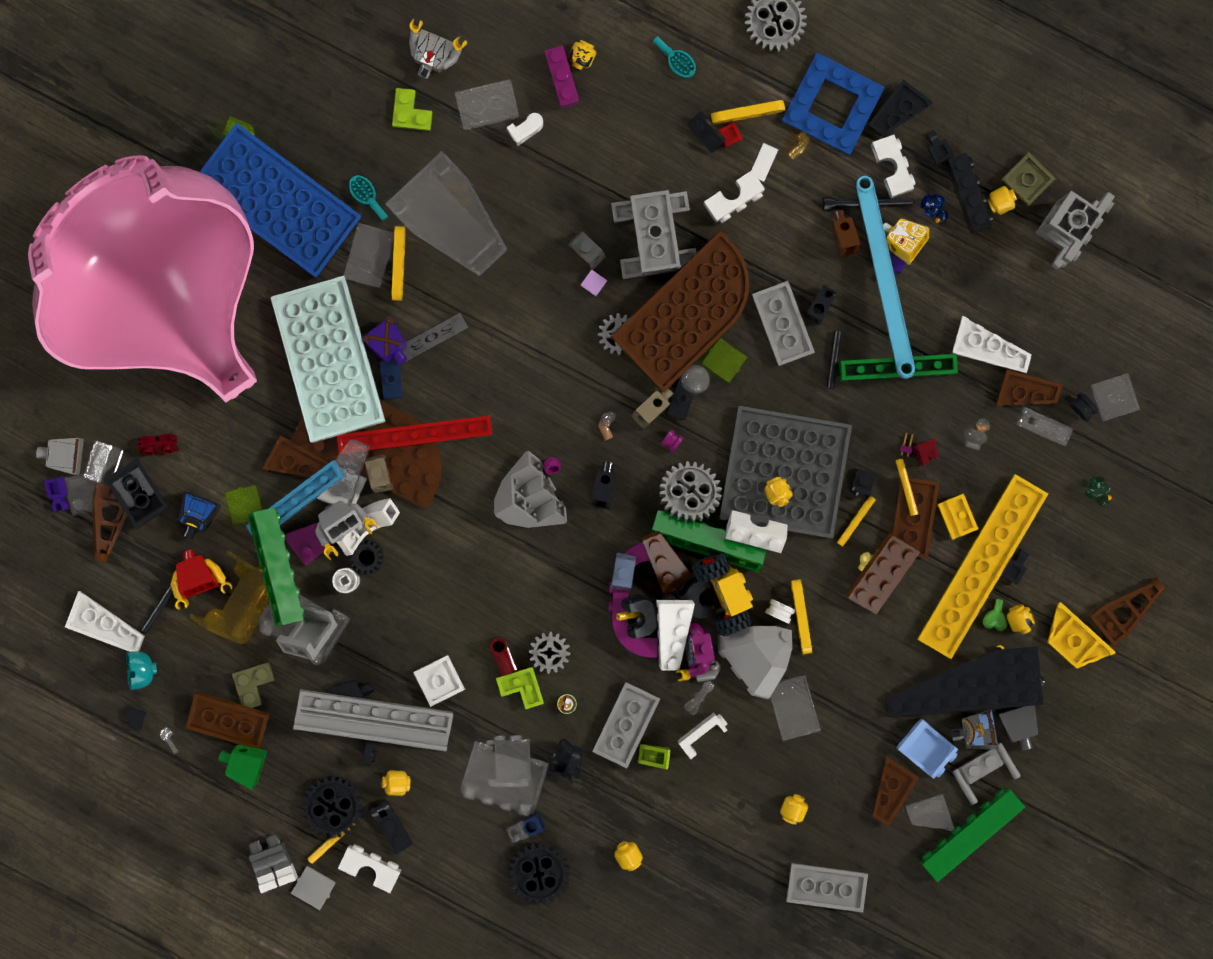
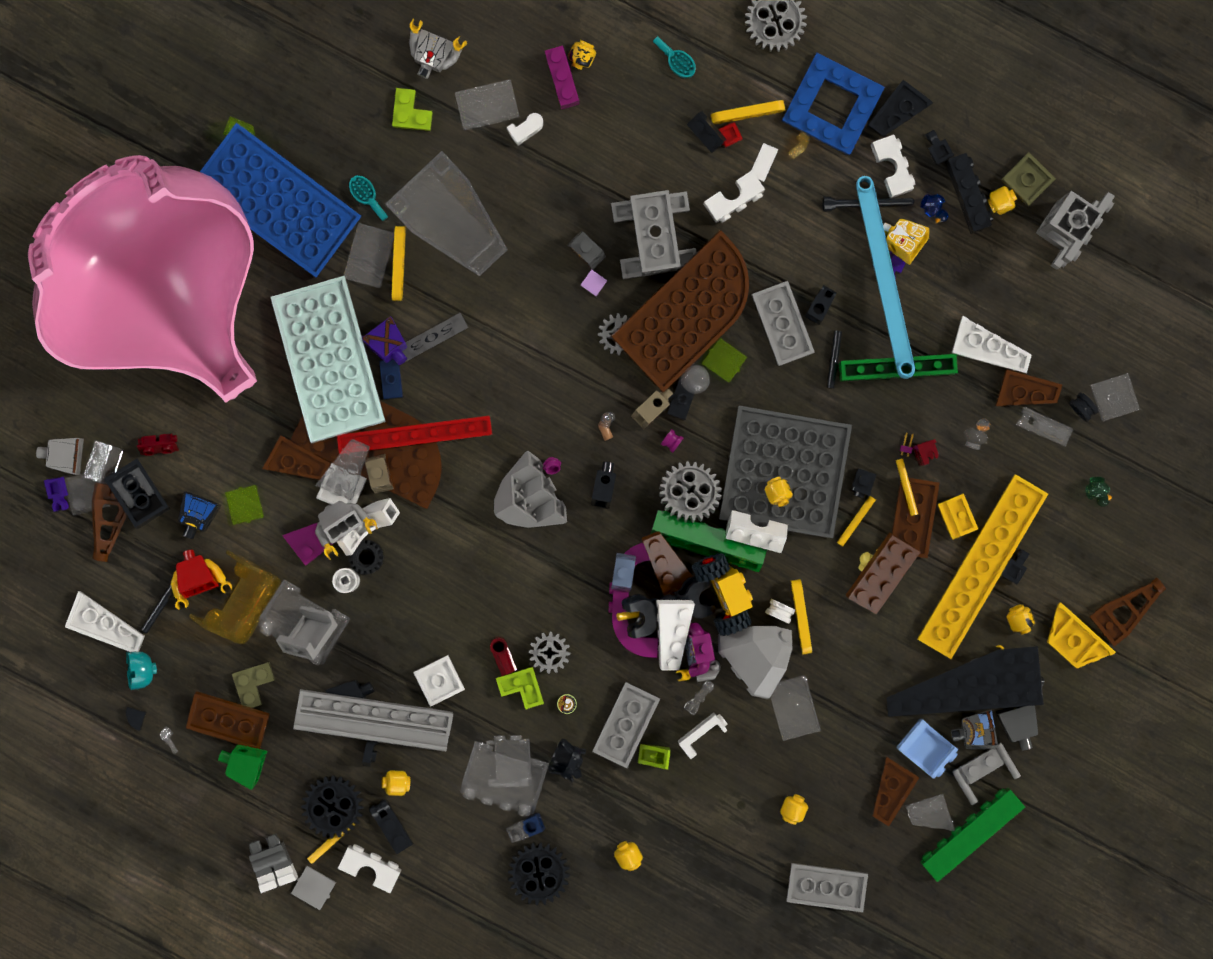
dark azure plate [246,460,345,535] -> none
green brick [247,508,304,628] -> none
reddish brown torso [832,210,860,259] -> none
bright green rock [982,599,1008,631] -> none

